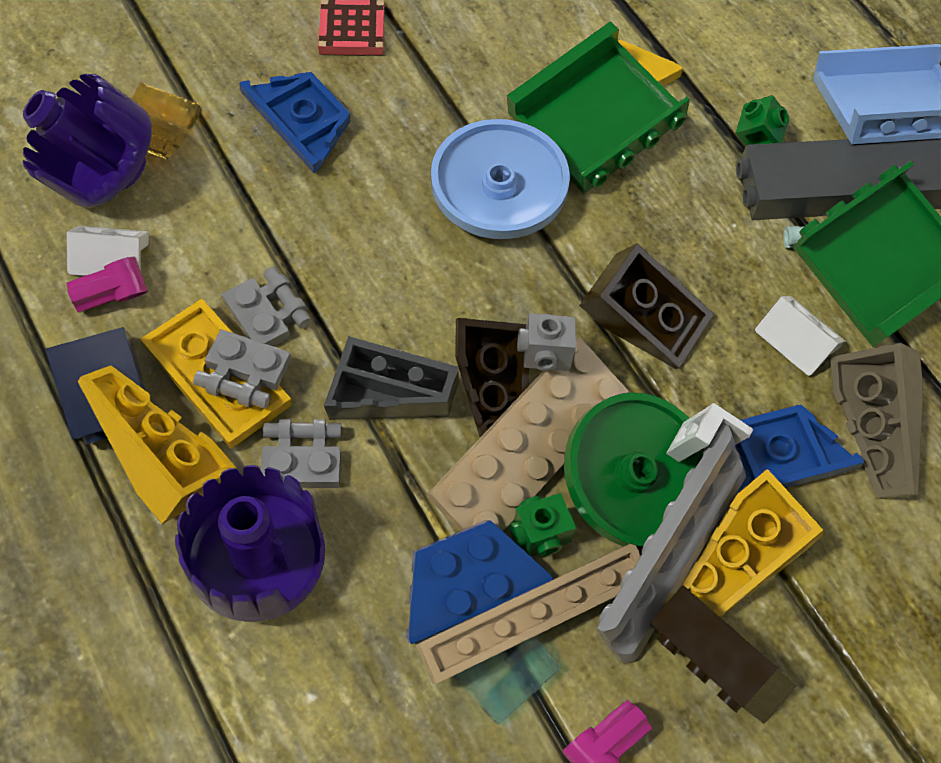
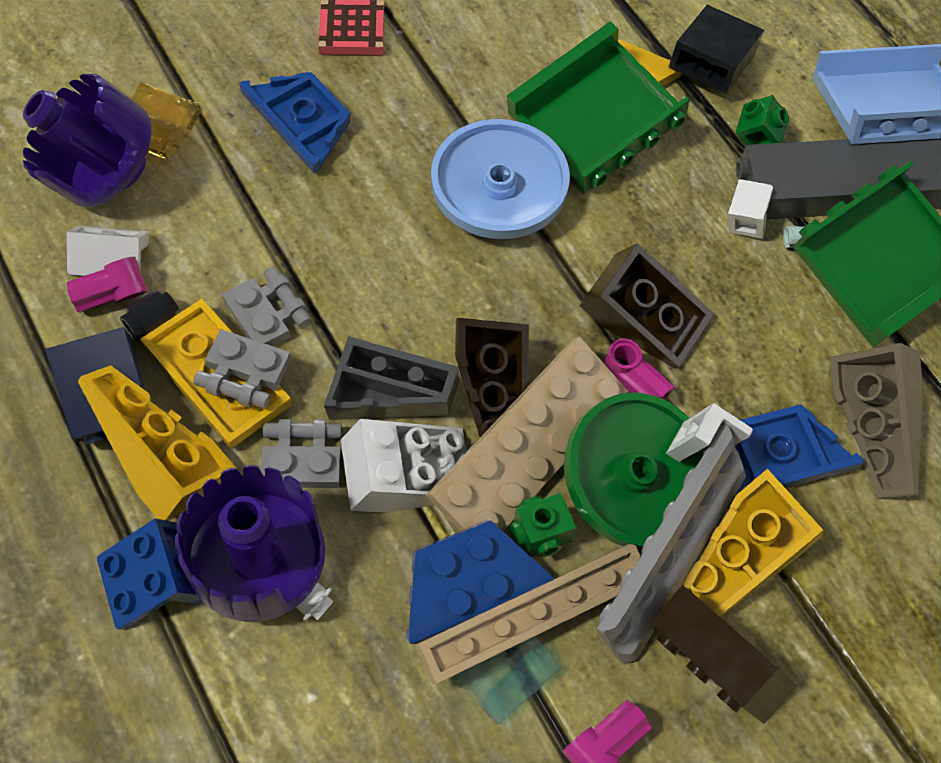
light grey brick [517,313,576,371] -> none
white panel [755,296,846,376] -> none
none -> blue bracket [97,518,202,630]
none -> black brick [120,289,179,342]
none -> white plate [296,582,333,621]
none -> white slope [341,419,467,513]
none -> dark pink piece [604,339,675,400]
none -> black brick [668,4,764,94]
none -> white panel [728,179,773,239]

